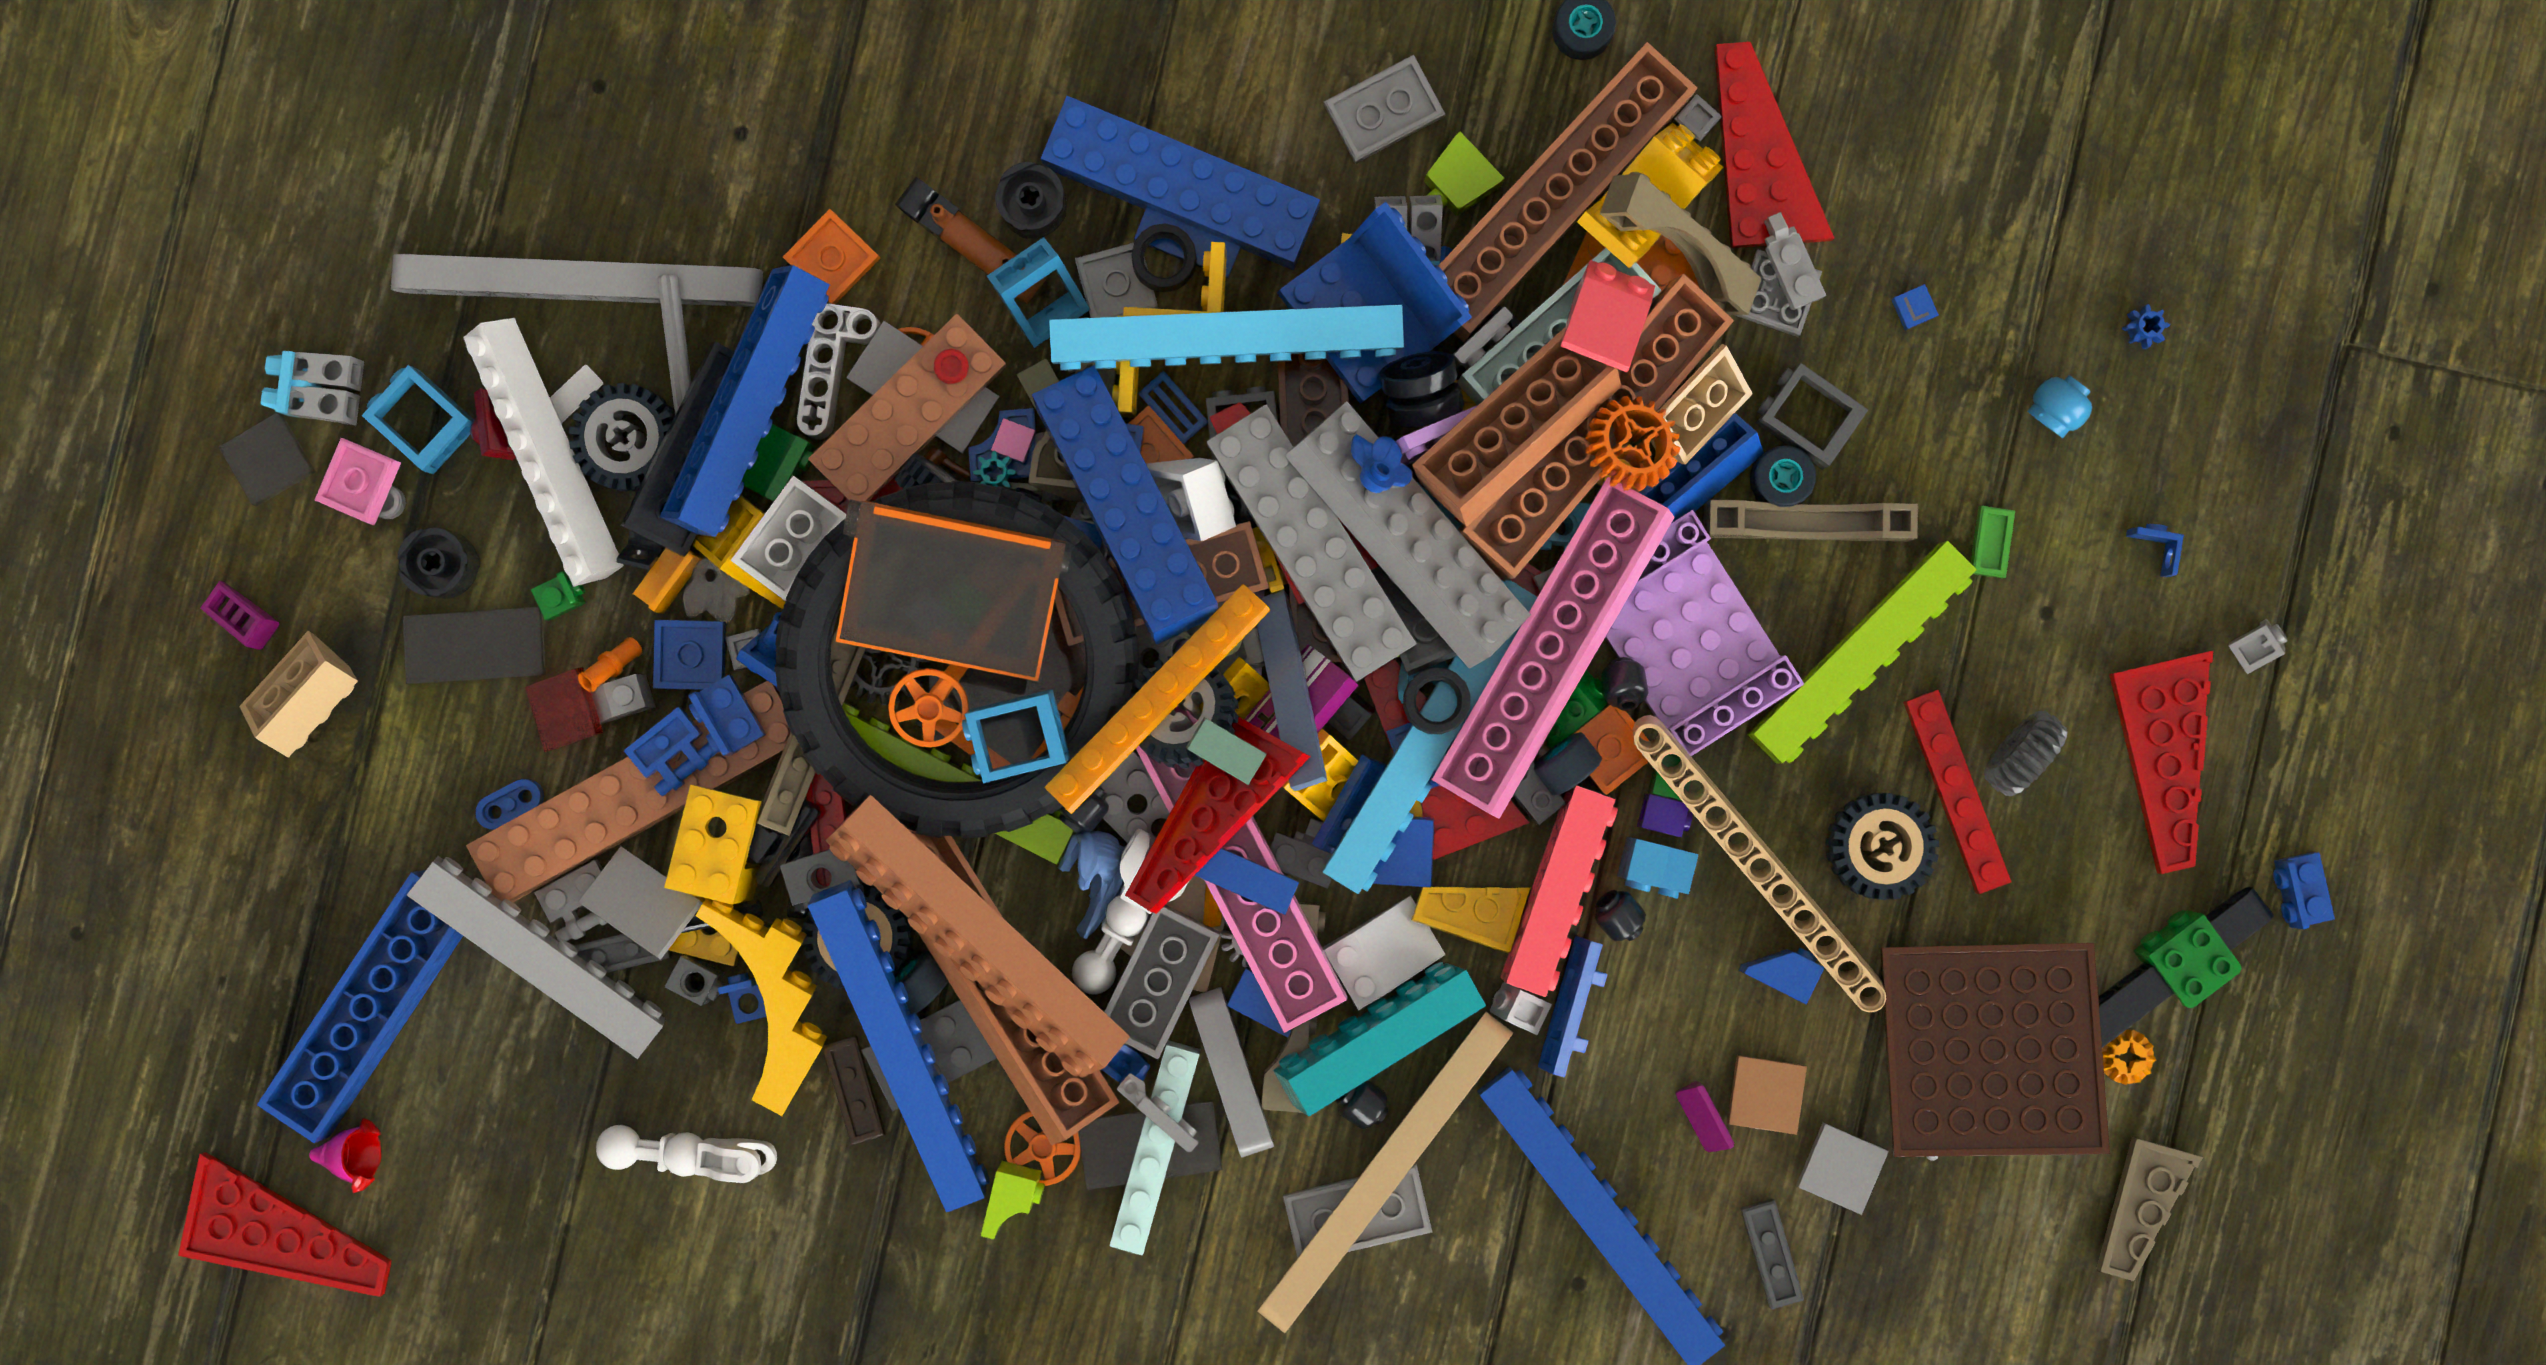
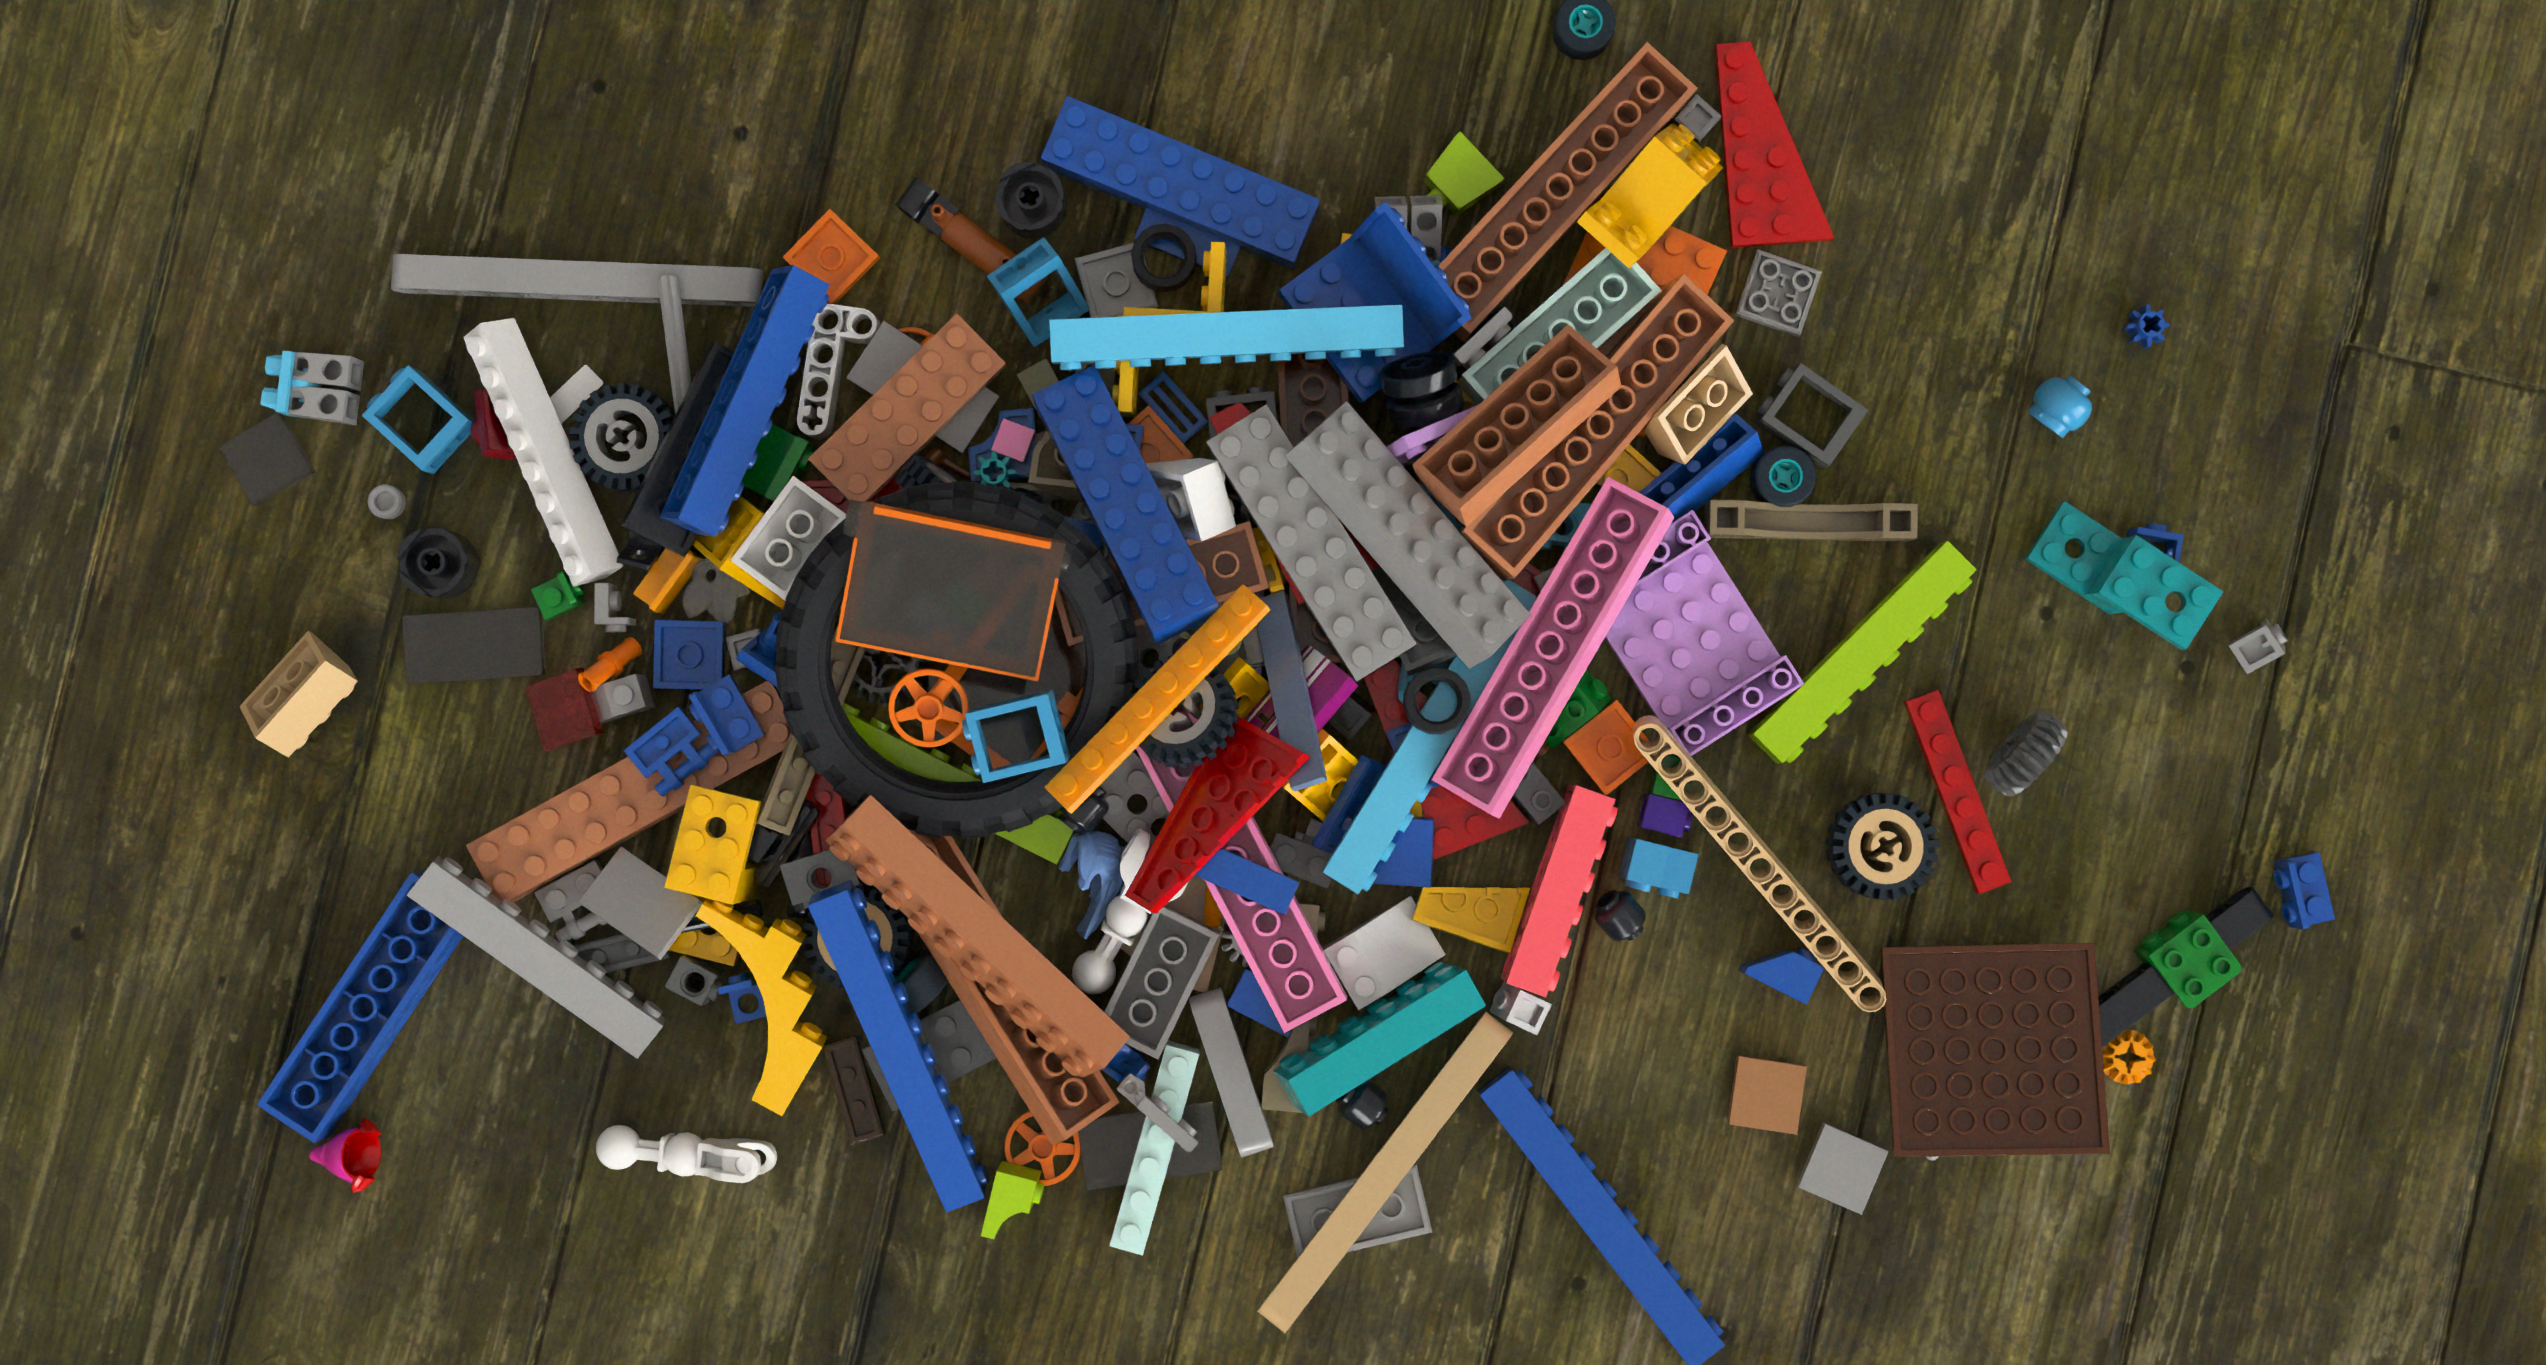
red wing [178,1152,392,1297] -> none
magenta slope [200,581,279,650] -> none
bright pink tile [315,438,401,525] -> none
blue plate [476,779,544,829] -> none
red tile [934,349,969,385] -> none
sand green tile [1186,717,1267,785] -> none
light grey tile [1324,55,1445,164] -> none
blue plate [1351,434,1413,493] -> none
black wheel [1534,732,1602,795] -> none
blue hinge [1538,935,1608,1077] -> none
coral slope [1561,260,1655,372] -> none
orange gear [1585,396,1681,491] -> none
dark tan arch [1600,172,1761,315] -> none
black head [1601,657,1649,711] -> none
magenta slope [1675,1081,1735,1152] -> none
dark grey tile [1740,1198,1804,1310] -> none
light grey hinge [1764,212,1826,311] -> none
blue tile [1891,284,1939,330] -> none
bright green tile [1970,506,2015,579] -> none
dark tan wing [2096,1137,2203,1281] -> none
red wing [2109,651,2213,874] -> none
none -> light grey bracket [594,583,636,632]
none -> teal bracket [2024,501,2224,650]

